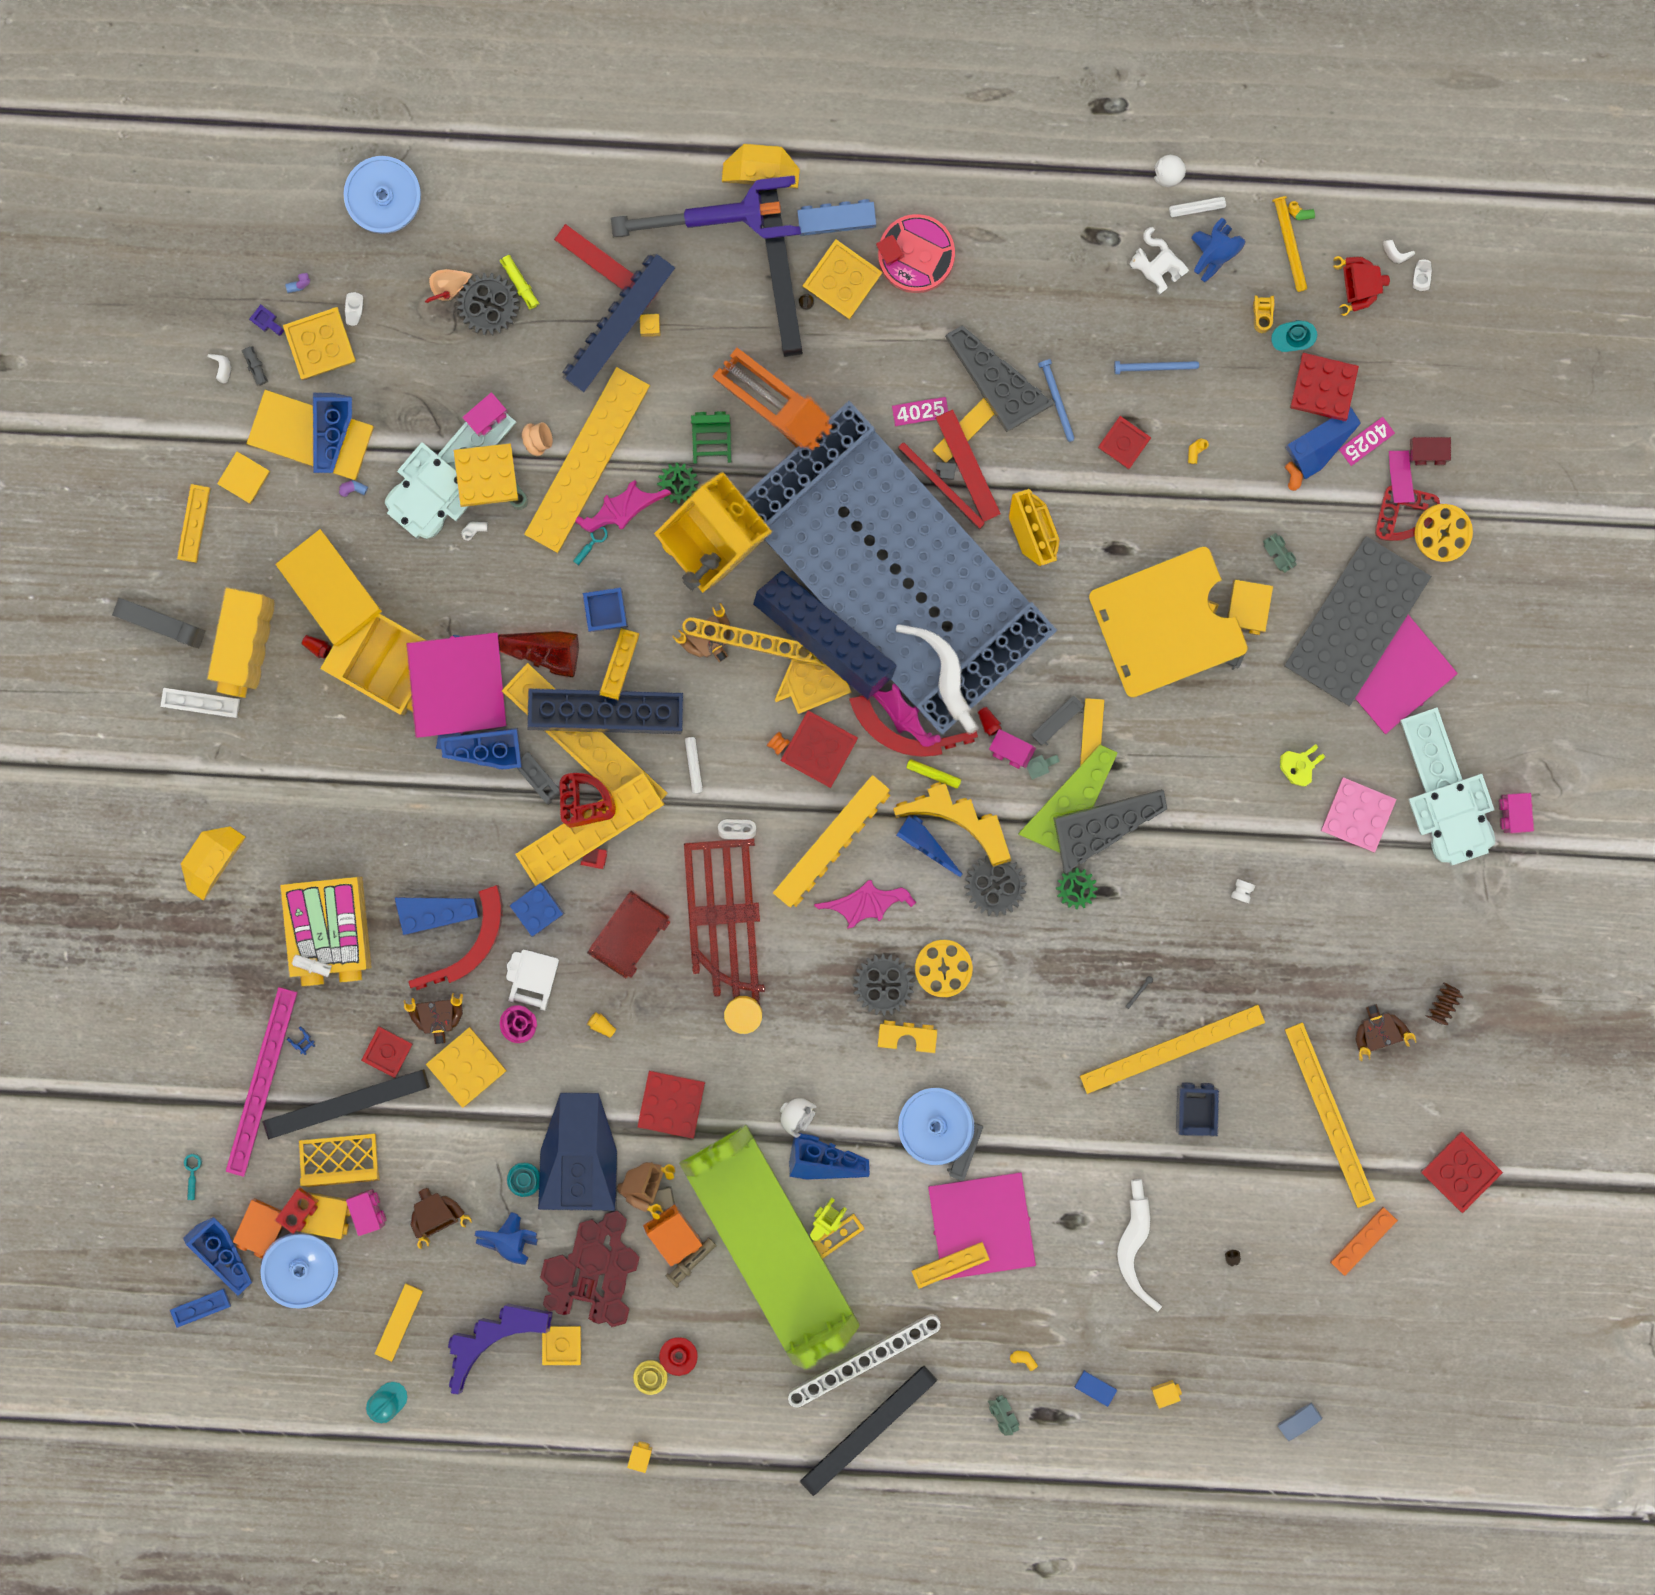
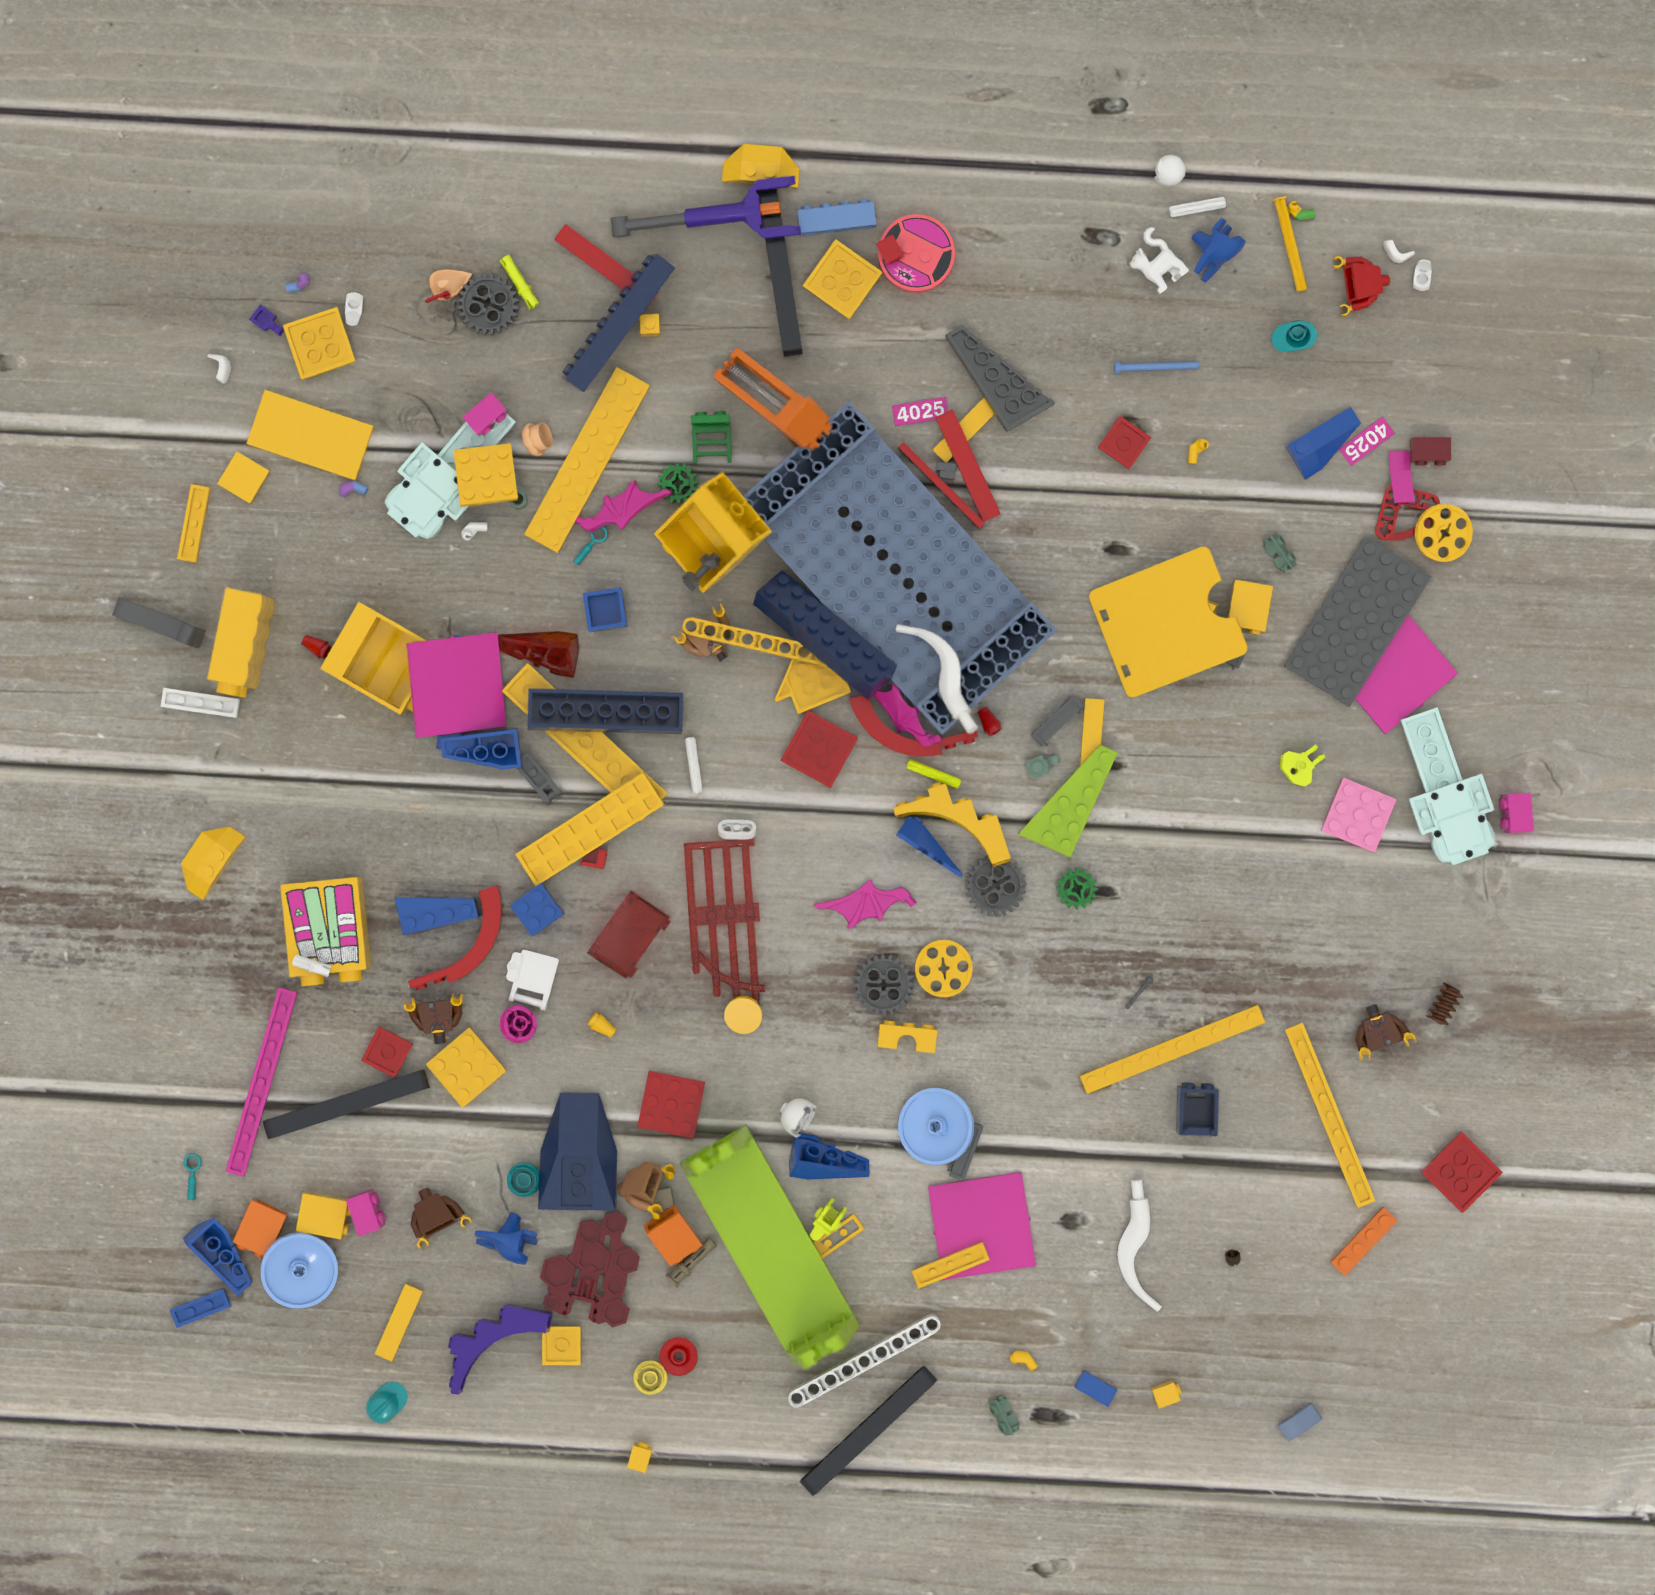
dark grey pin [242,346,268,386] -> none
yellow tile [275,529,382,647] -> none
red brick [275,1187,319,1234] -> none
blue piece [287,1026,315,1055] -> none
yellow fence [299,1134,380,1187] -> none
blue wedge [313,393,352,473] -> none
light blue dish [344,156,421,234] -> none
red beam [560,773,616,828] -> none
yellow tile [600,628,639,700] -> none
orange wheel [766,732,791,755] -> none
yellow brick [773,775,890,908] -> none
dark brown hinge [799,294,814,310] -> none
dark pink brick [989,729,1036,769] -> none
yellow wedge [1009,489,1060,566] -> none
medium blue bar [1038,359,1074,442] -> none
dark grey wing [1053,789,1167,874] -> none
white wheel [1231,879,1255,904] -> none
yellow piece [1253,295,1274,333] -> none
orange arm [1284,461,1303,491] -> none
red plate [1290,353,1359,422] -> none

